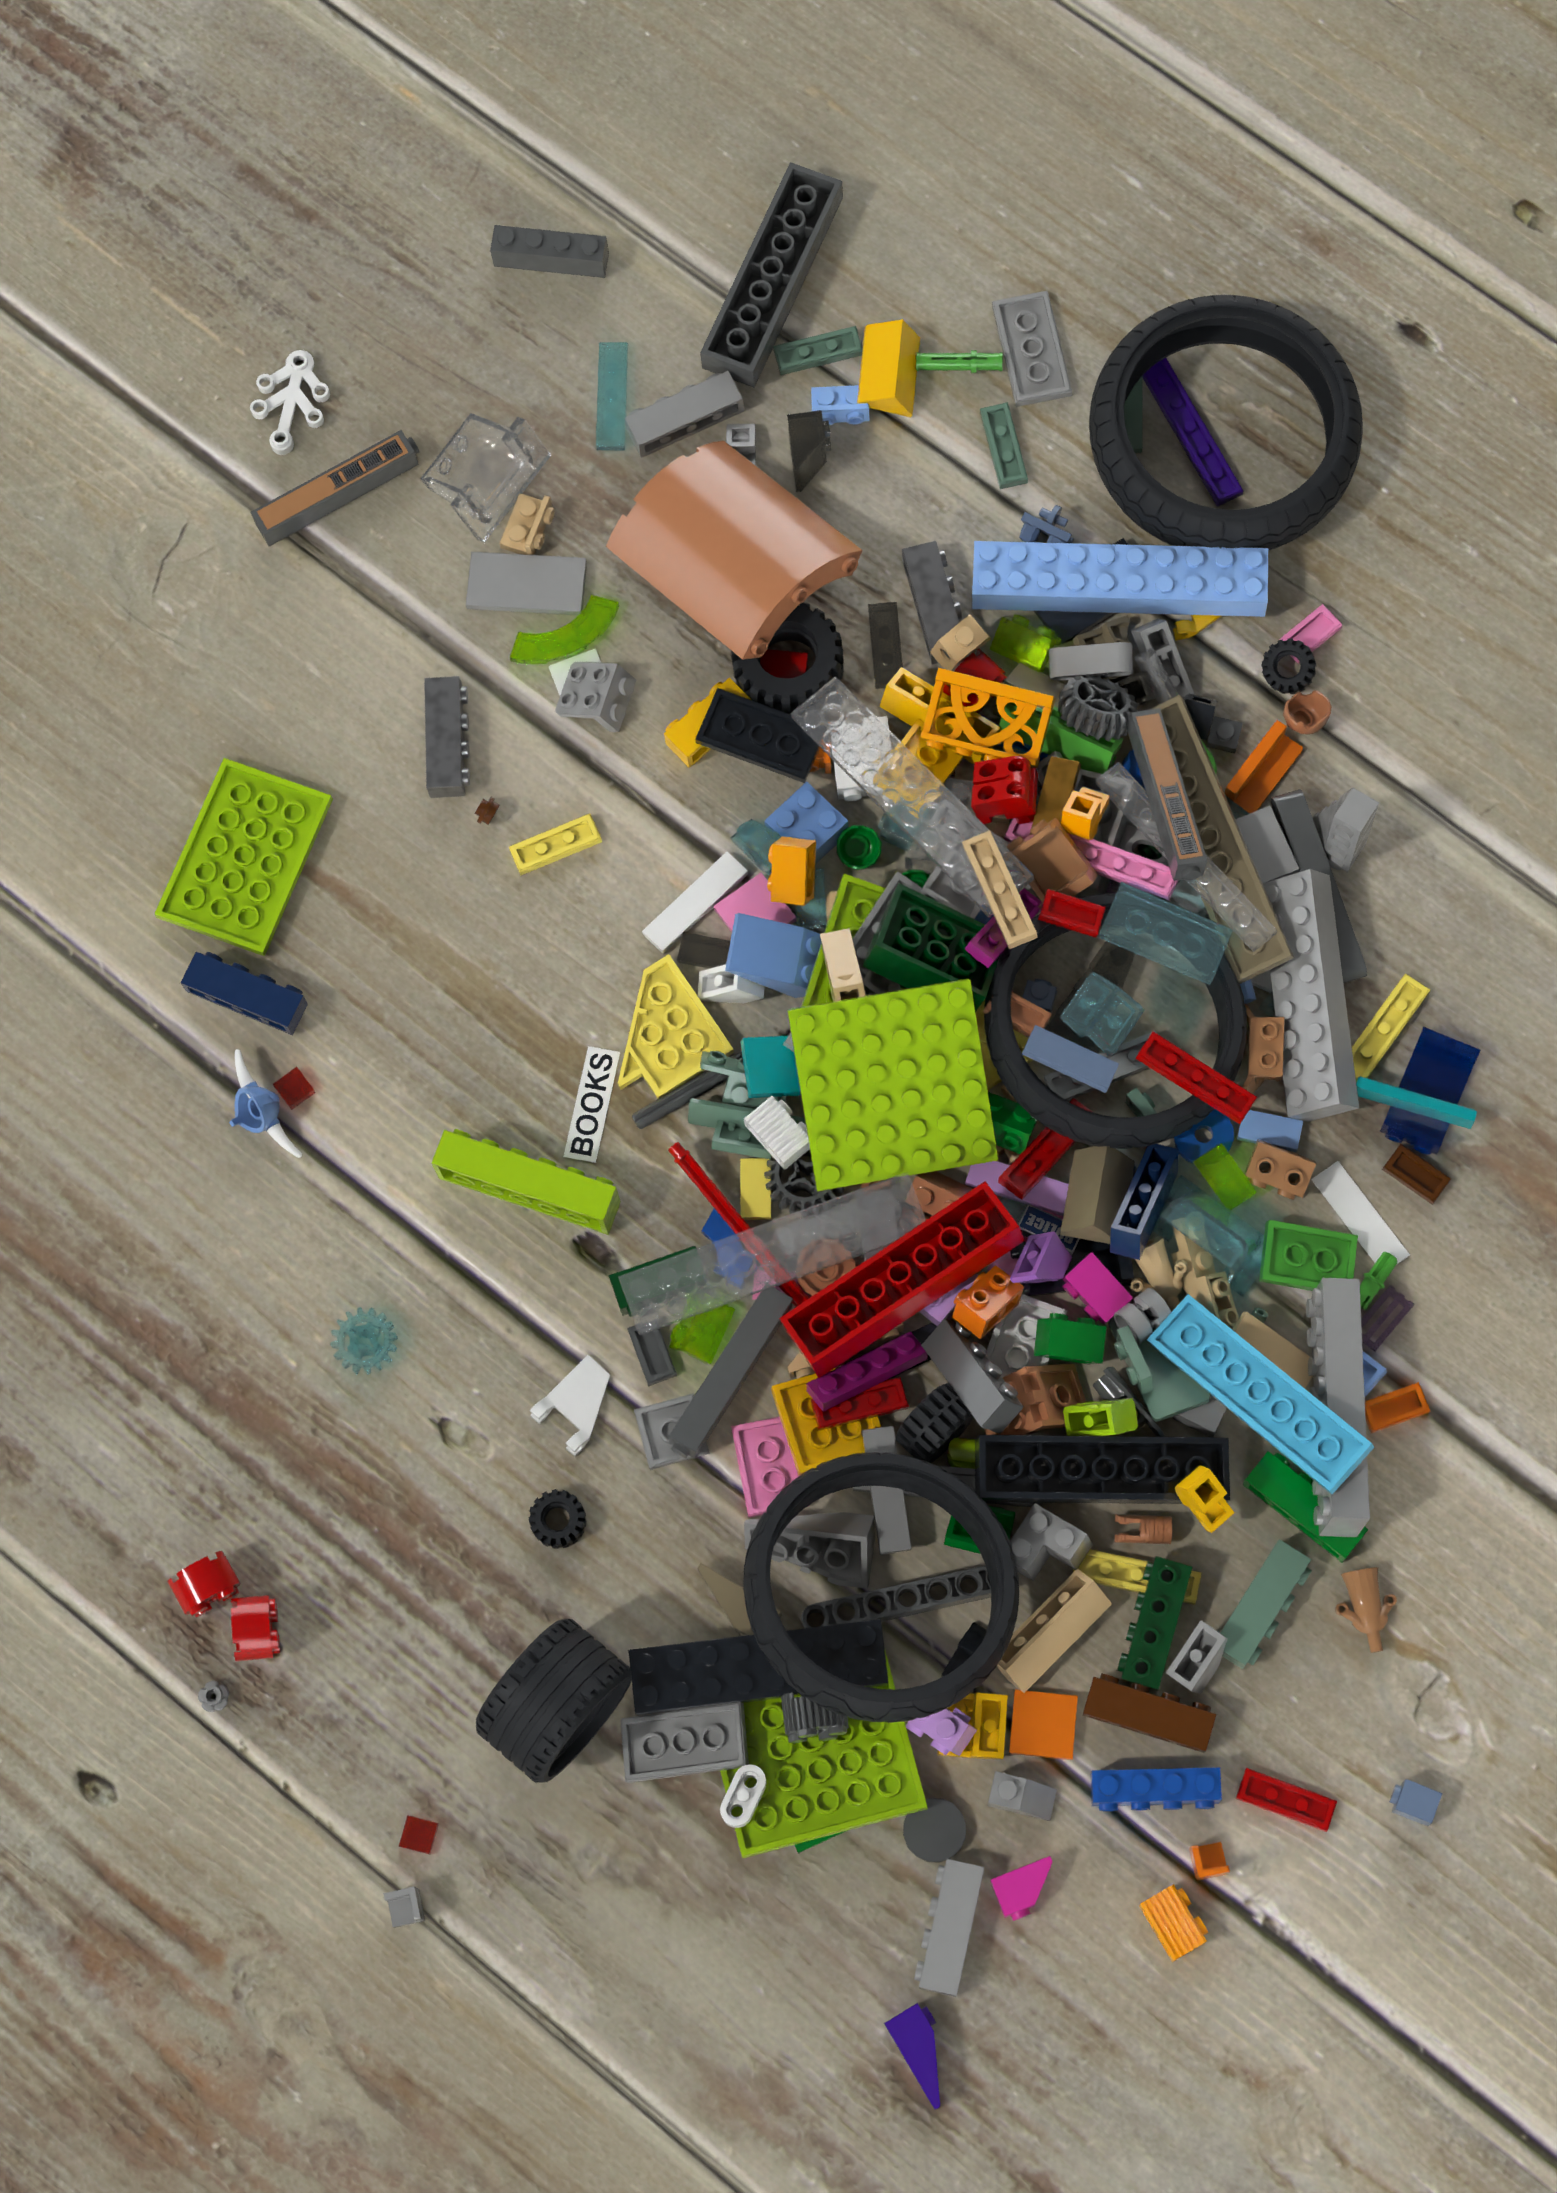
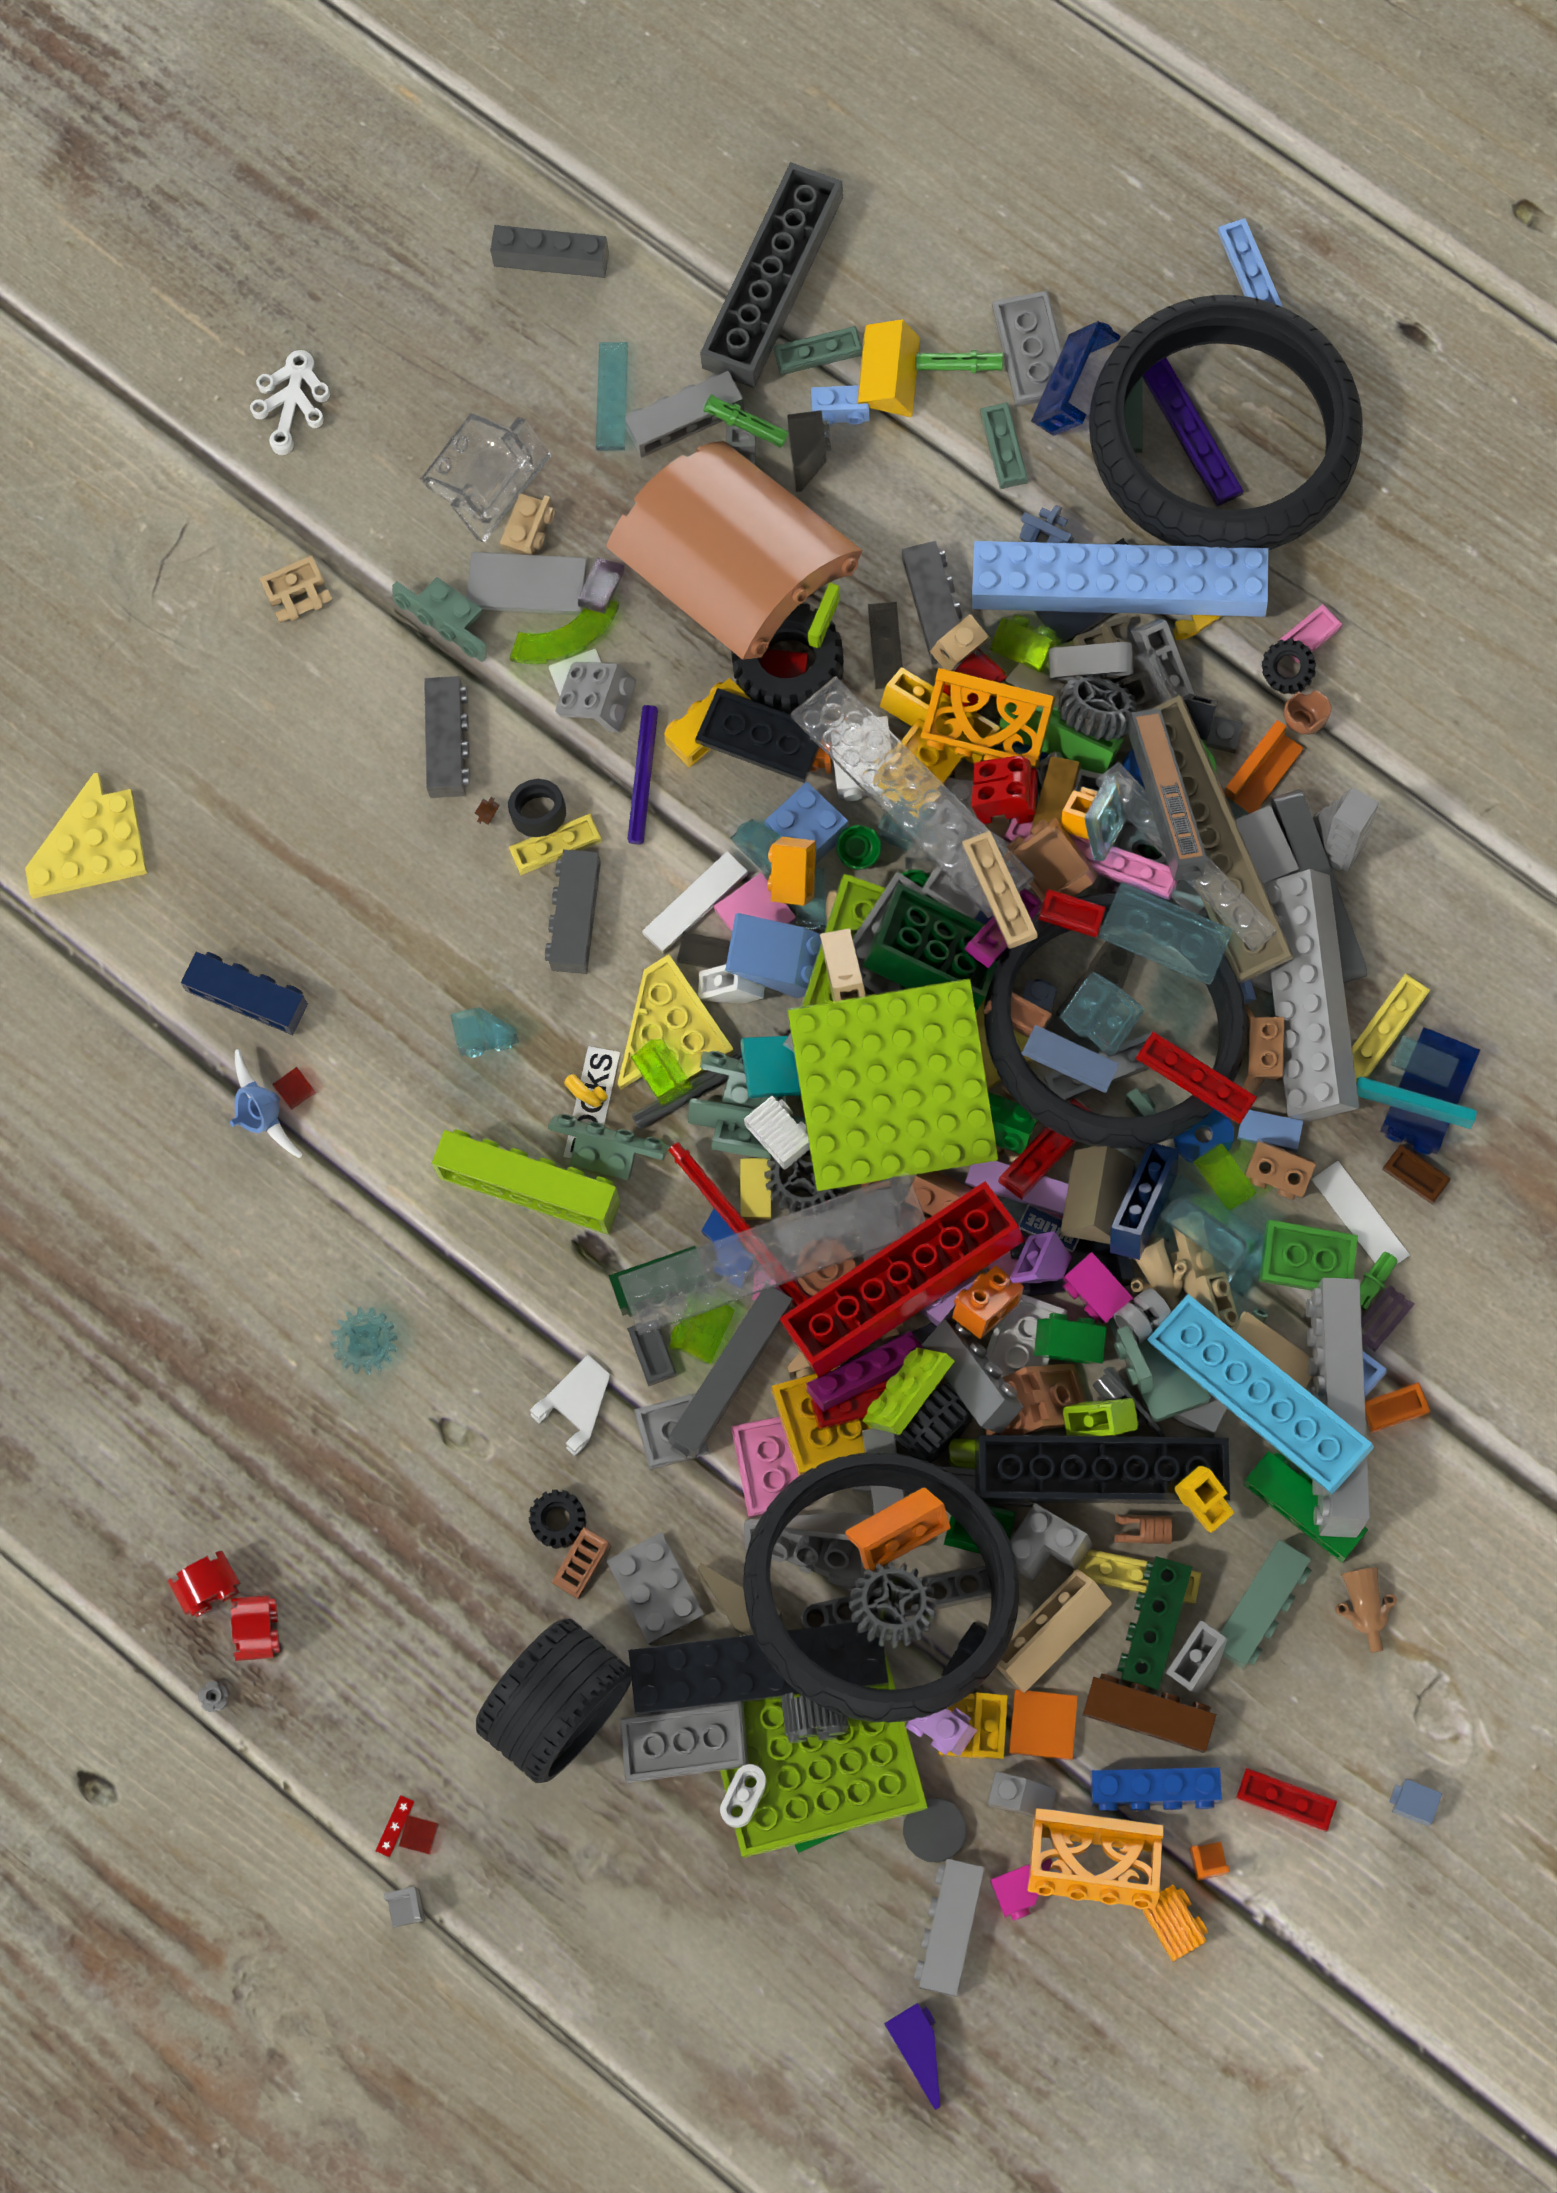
lime plate [155,758,333,956] -> none
brick [250,430,419,546] -> none
none -> light yellow wing [25,773,147,899]
none -> tan plate [259,555,332,623]
none -> red sticker [375,1795,415,1857]
none -> sand green bracket [392,577,486,662]
none -> clear light blue slope [450,1007,519,1057]
none -> black tyre [508,779,567,837]
none -> dark grey brick [545,849,601,974]
none -> sand green bracket [548,1114,670,1180]
none -> nougat slope [551,1527,611,1599]
none -> yellow arm [564,1074,608,1107]
none -> clear purple tile [578,558,624,614]
none -> light grey plate [606,1532,704,1645]
none -> dark purple axle [627,705,658,845]
none -> clear neon green slope [631,1039,693,1106]
none -> bright green pin [703,394,788,448]
none -> lime tile [808,582,841,648]
none -> orange panel [845,1488,951,1572]
none -> dark grey gear [849,1561,937,1649]
none -> lime plate [862,1347,954,1435]
none -> light orange fence [1028,1808,1164,1909]
none -> clear blue panel [1031,321,1121,436]
none -> clear light blue tile [1084,775,1126,861]
none -> light blue plate [1218,218,1283,307]
none -> clear light blue tile [1390,1036,1459,1089]

